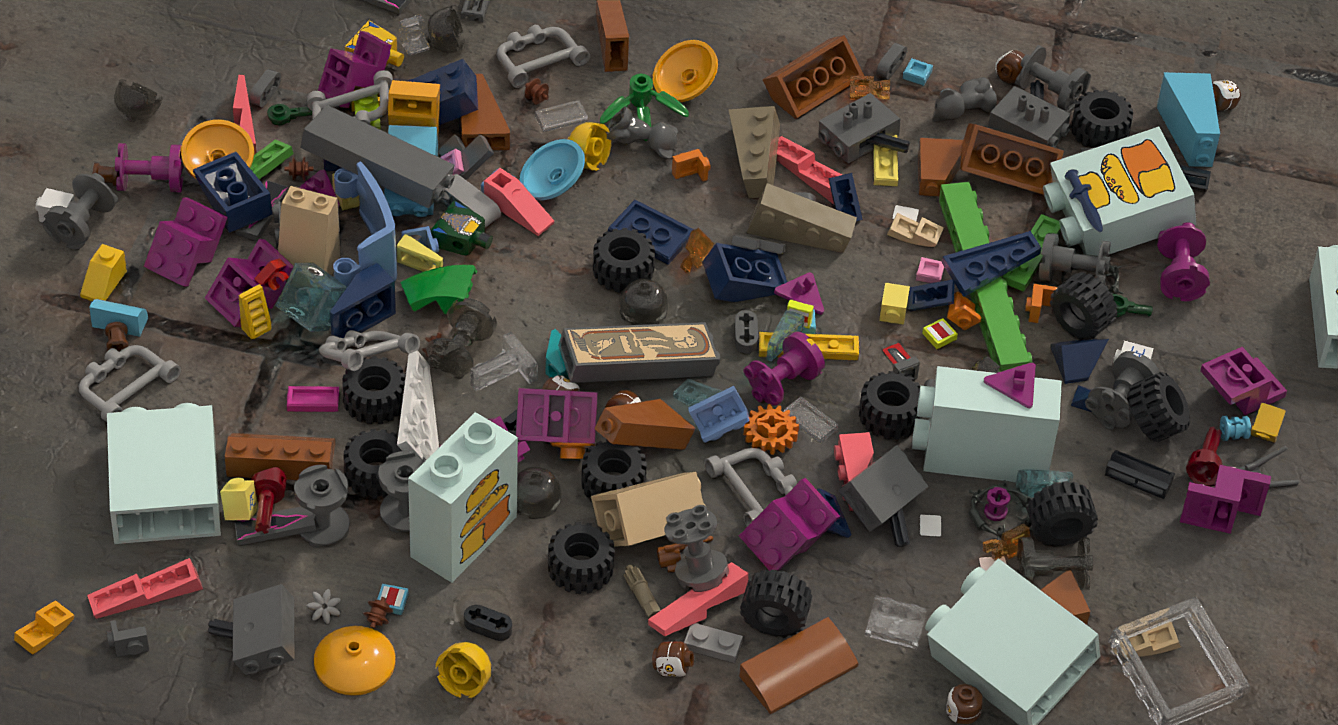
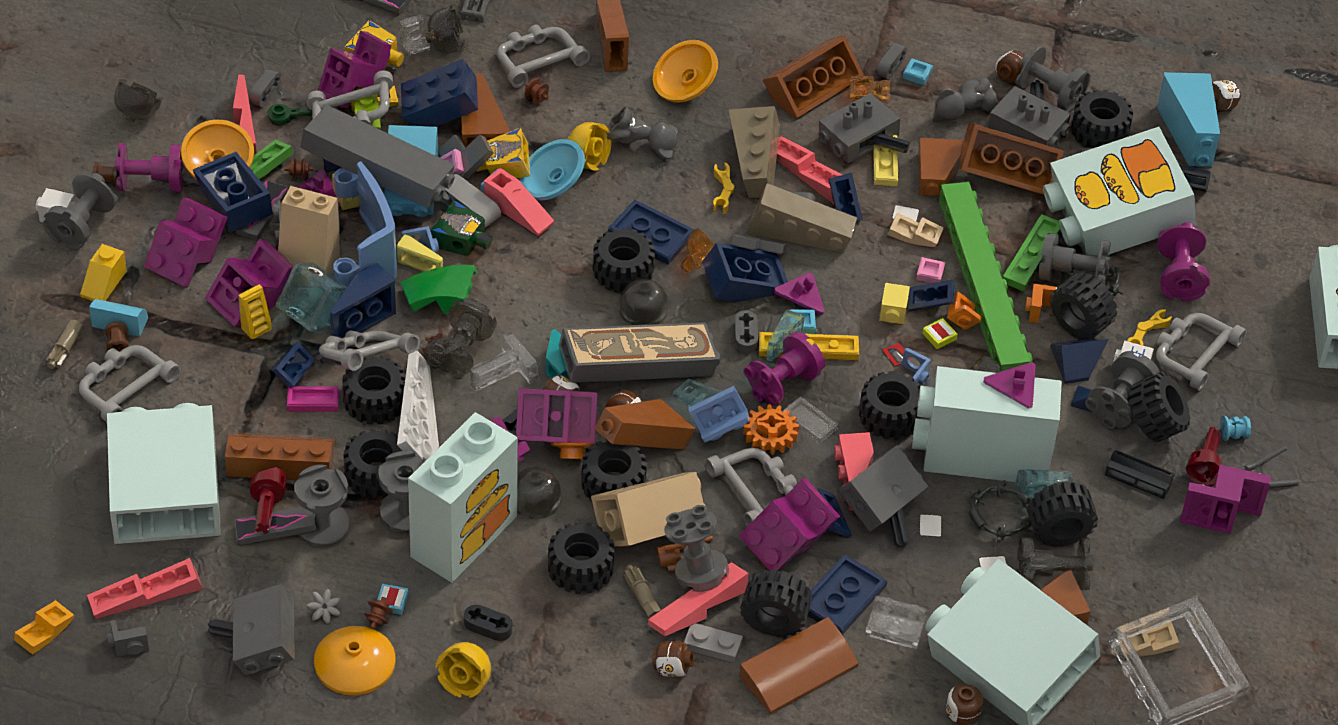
light yellow brick [220,478,258,520] -> none
red tile [254,258,289,290] -> none
light orange slope [388,80,440,137] -> none
clear tile [535,100,588,132] -> none
green plant [600,74,689,141] -> none
orange bracket [672,149,711,181] -> none
neon yellow tile [786,300,814,329] -> none
dark grey tile [893,356,920,380] -> none
dark blue wing [942,231,1041,297] -> none
clear orange plate [983,524,1031,561] -> none
magenta bush [984,487,1010,521] -> none
dark blue sword [1065,169,1103,232] -> none
dark green plate [1112,294,1153,317] -> none
magenta bracket [1200,347,1287,415] -> none
yellow bracket [1251,403,1286,443] -> none
none -> dark tan piece [46,320,83,369]
none -> dark blue slope [270,342,315,388]
none -> yellow torso [476,128,530,178]
none -> yellow piece [713,163,734,214]
none -> dark blue tile [808,554,887,635]
none -> medium blue bracket [902,348,931,386]
none -> yellow piece [1127,309,1172,346]
none -> light grey bar [1156,313,1247,391]

